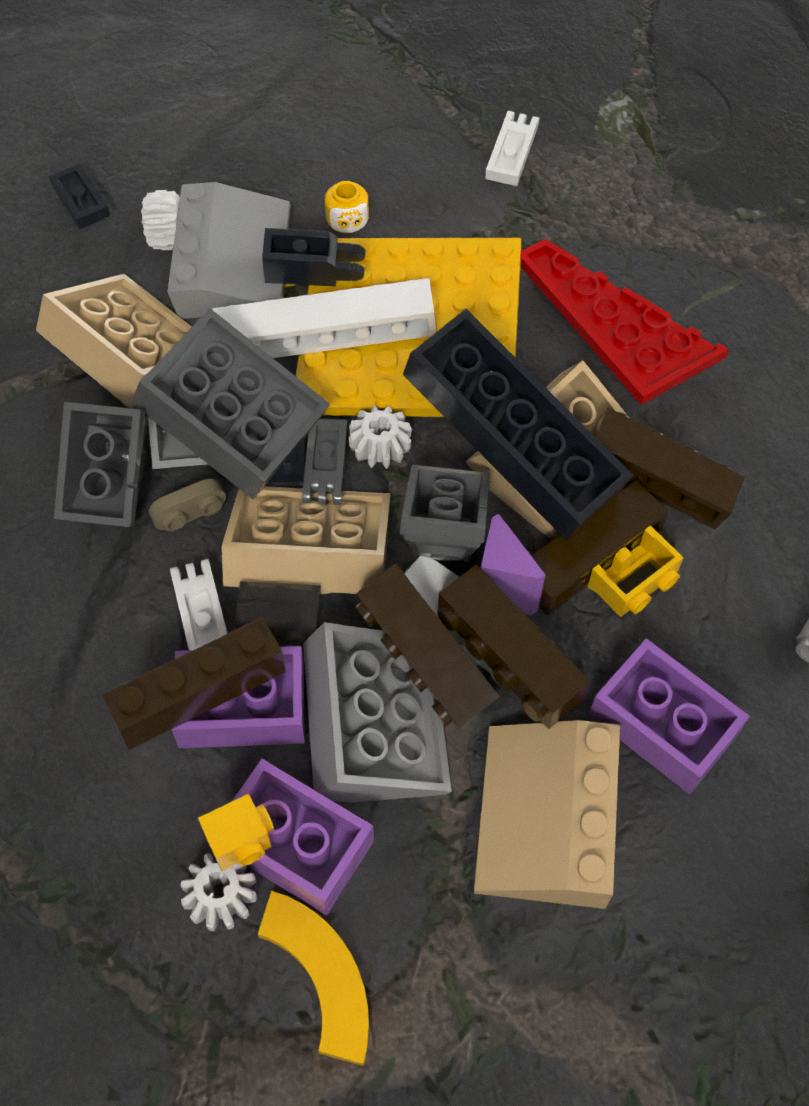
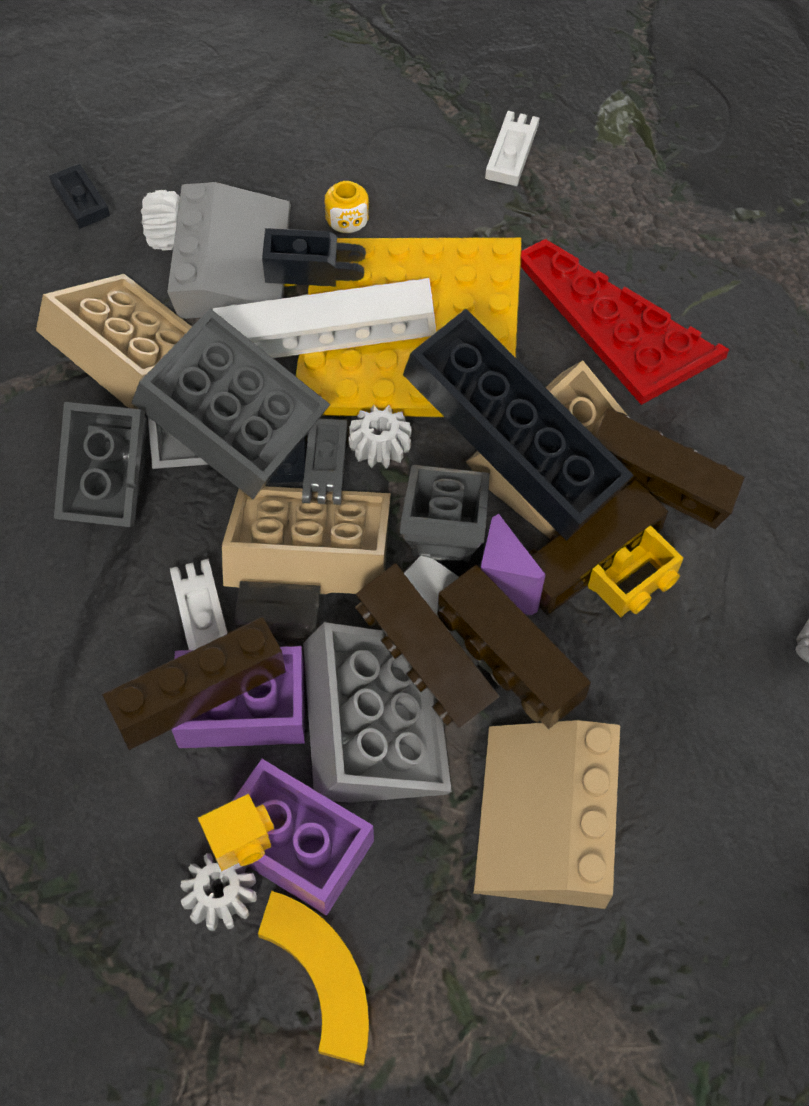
dark tan plate [149,479,226,531] -> none
medium lavender brick [589,639,750,794] -> none

